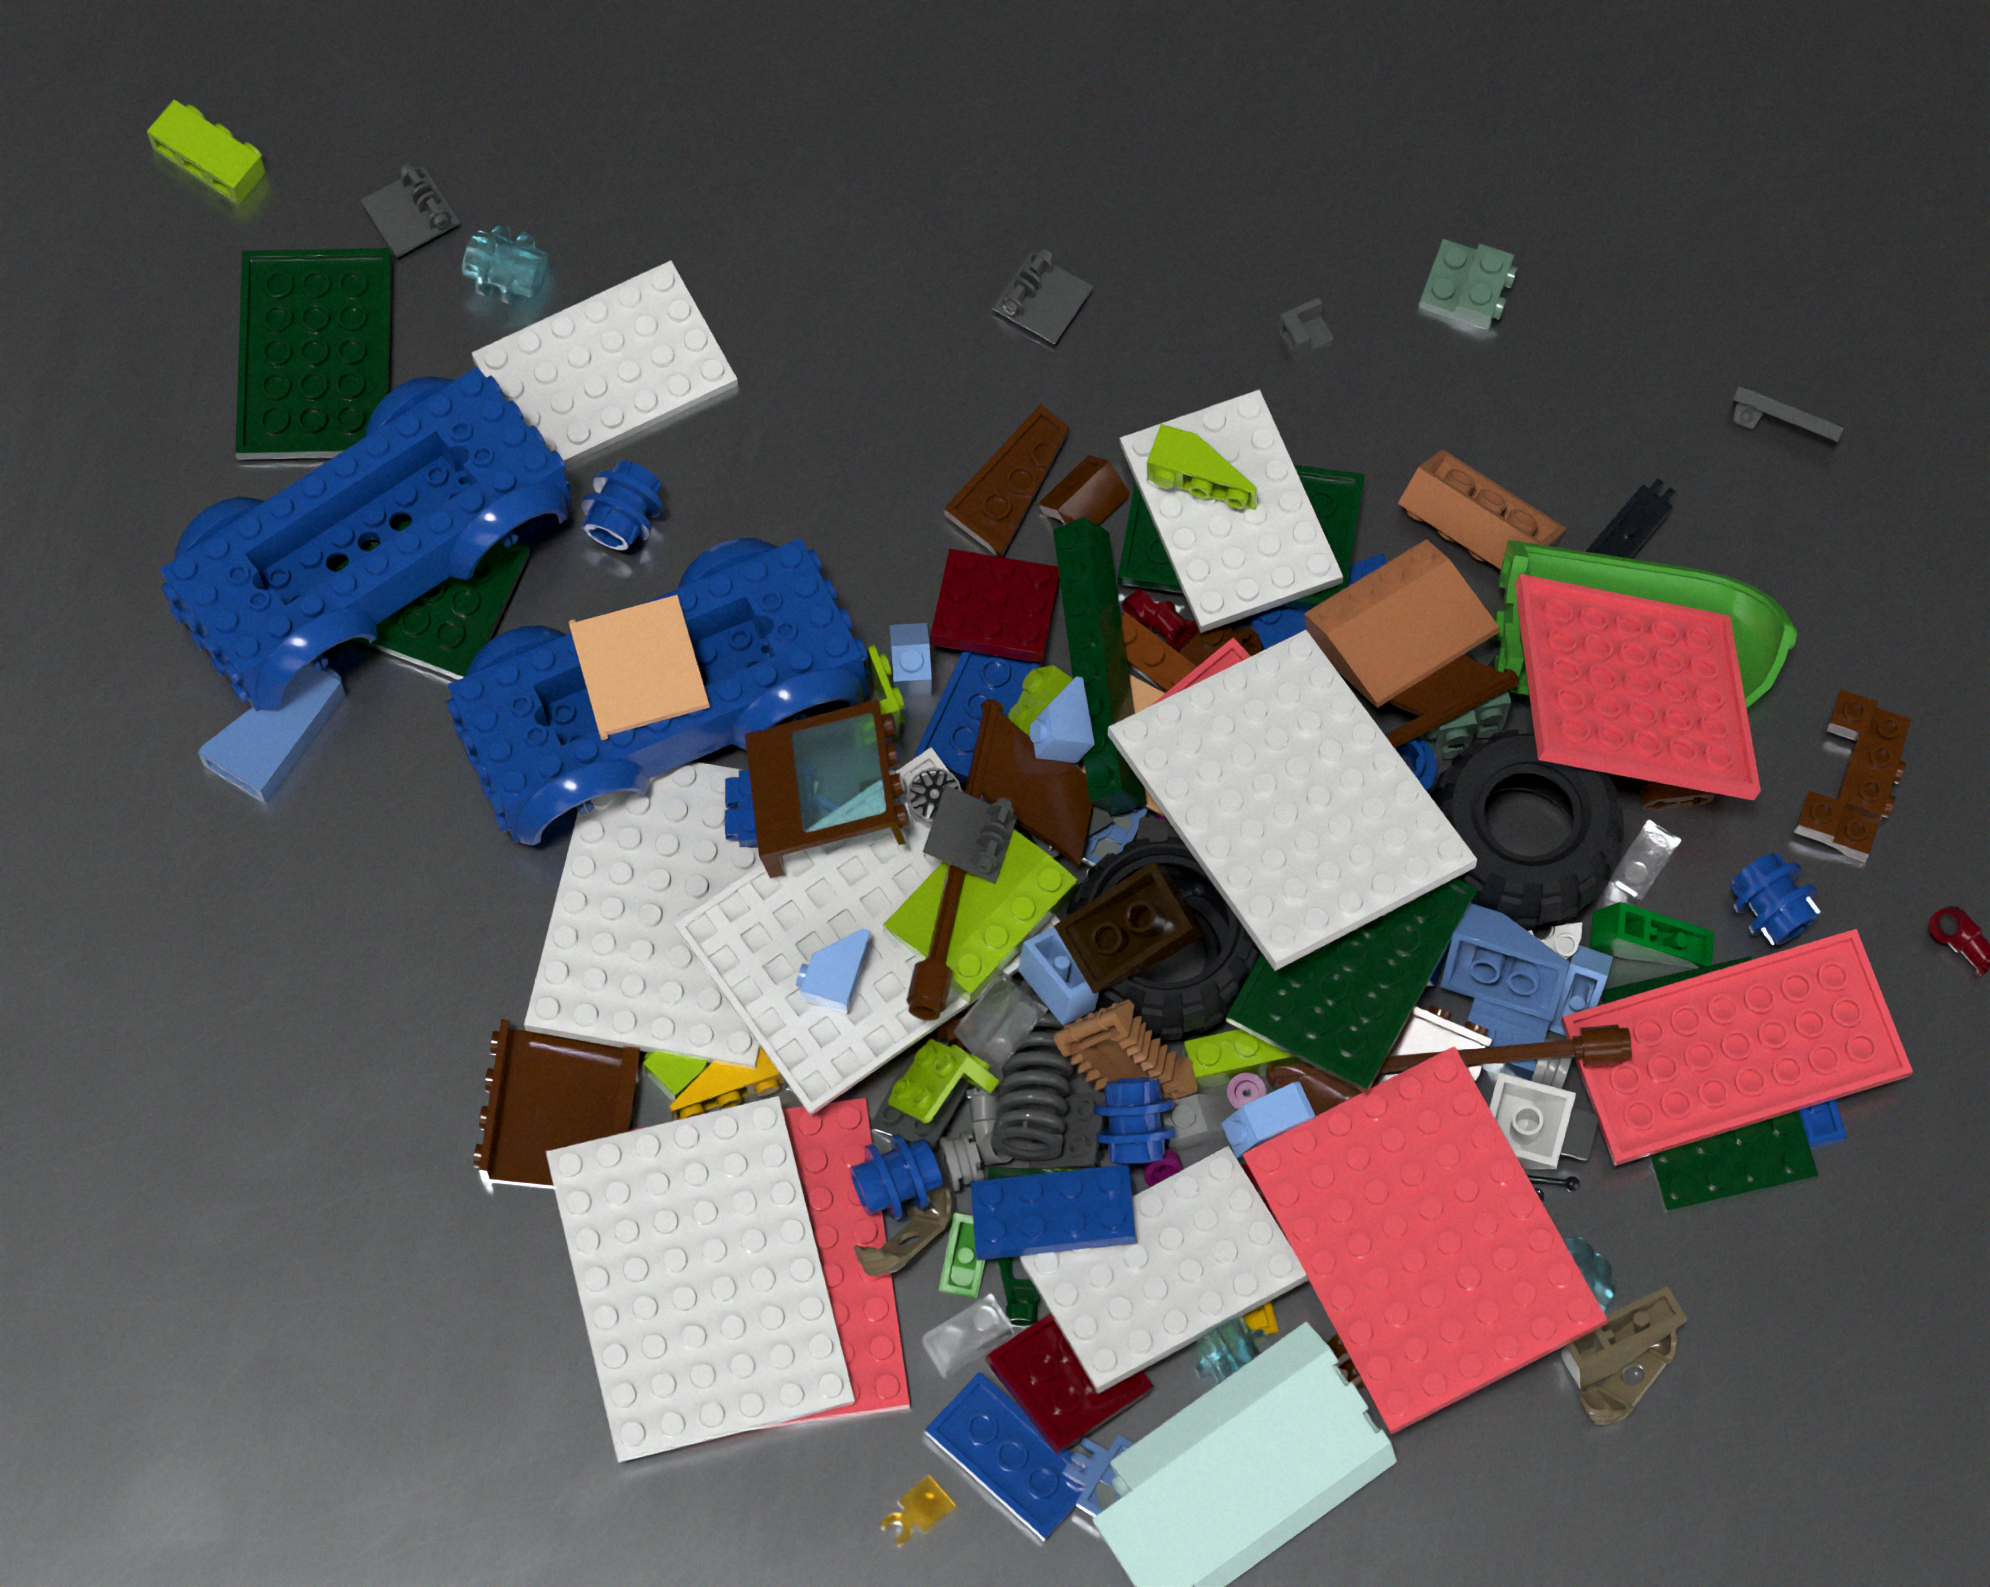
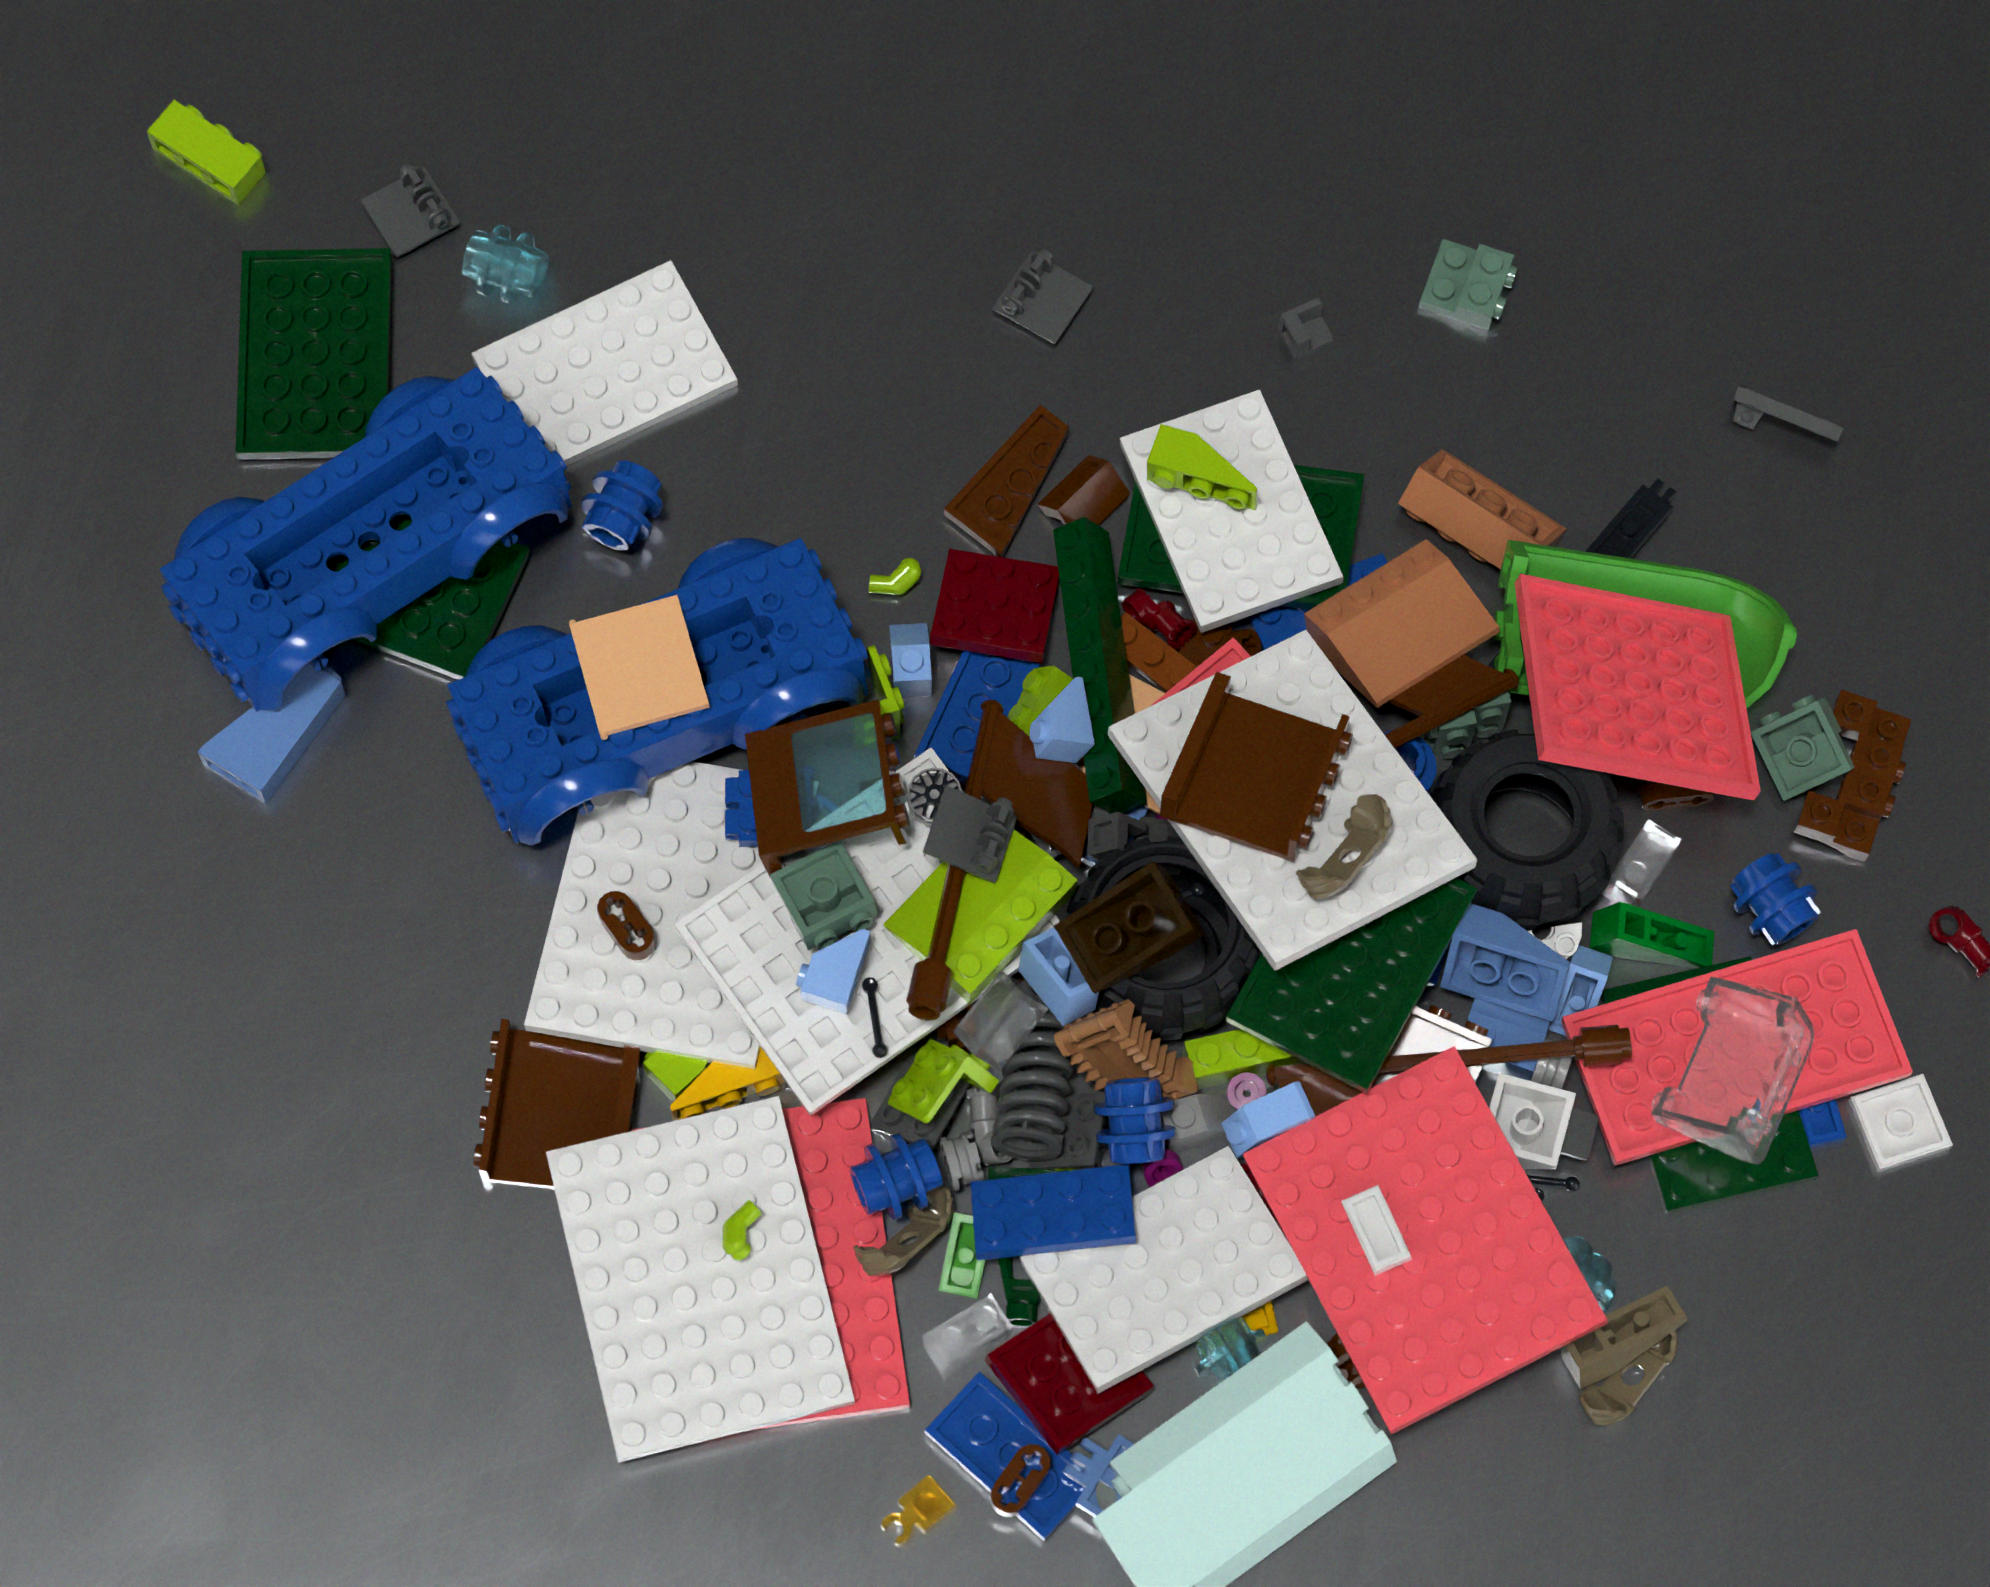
none -> reddish brown beam [597,891,655,960]
none -> lime arm [722,1200,762,1261]
none -> sand green plate [770,840,878,950]
none -> black hinge [862,977,888,1058]
none -> lime arm [869,557,921,595]
none -> reddish brown beam [991,1444,1050,1517]
none -> dark grey panel [1087,812,1147,861]
none -> reddish brown panel [1160,672,1353,862]
none -> dark tan piece [1296,794,1393,899]
none -> white tile [1341,1185,1412,1276]
none -> clear windscreen [1651,976,1814,1165]
none -> sand green plate [1751,694,1855,801]
none -> white tile [1848,1074,1953,1173]

